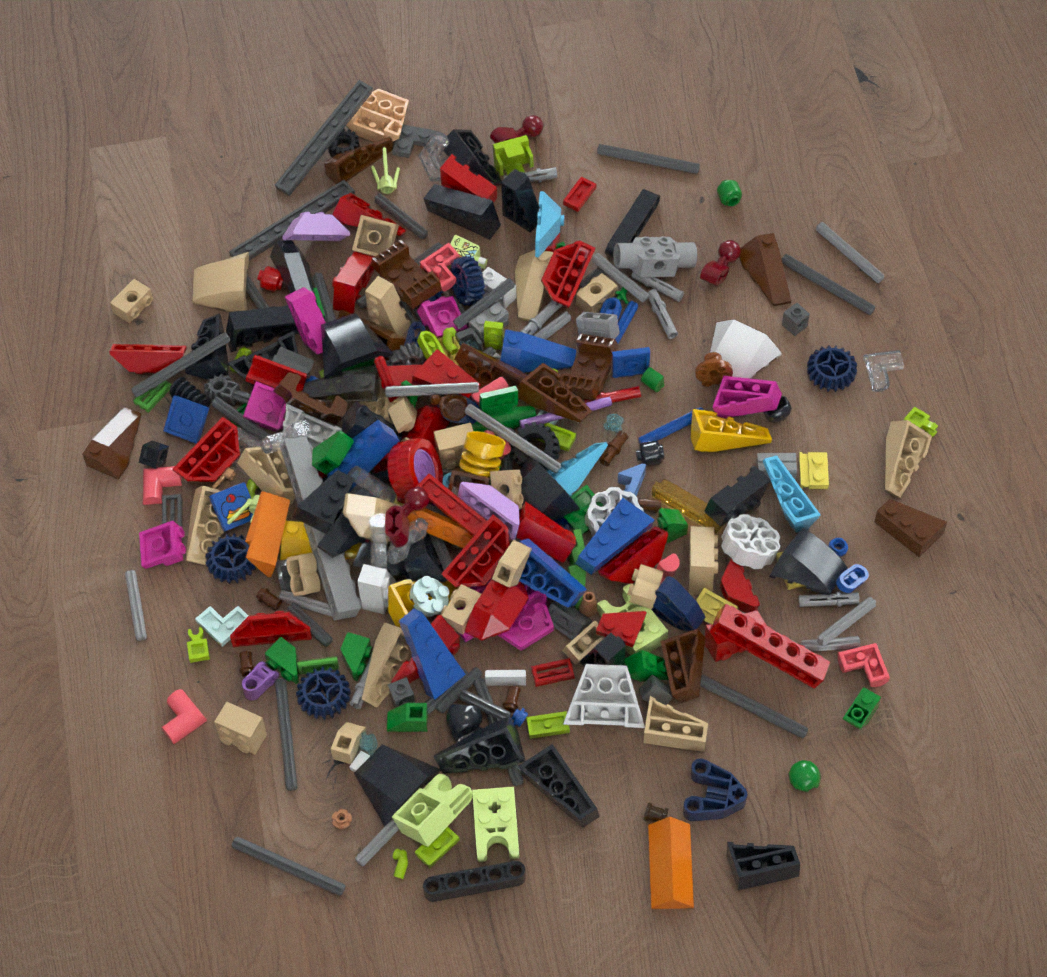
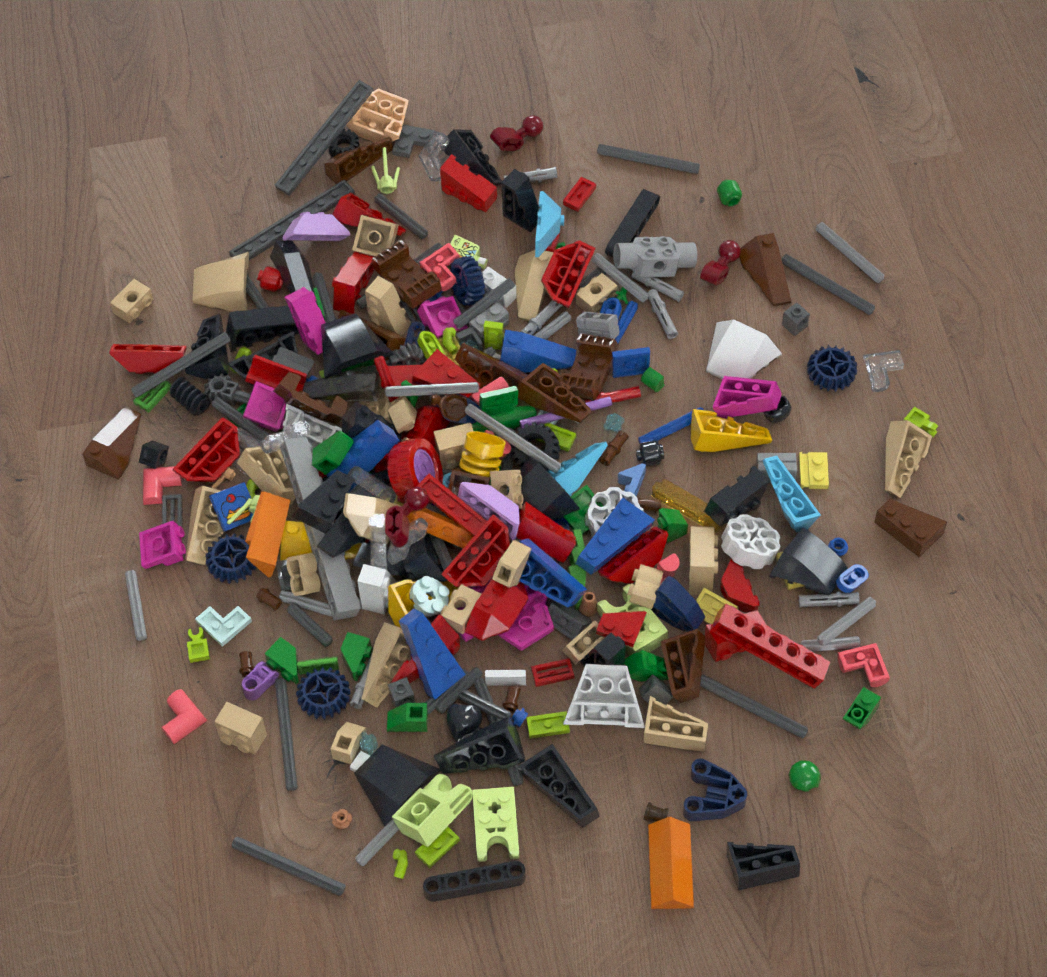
blue tile [163,396,209,444] -> none
red wedge [230,611,312,647] -> none
black wedge [423,184,501,240] -> none
lime panel [493,135,534,176] -> none
dark orange plate [695,352,733,387] -> none

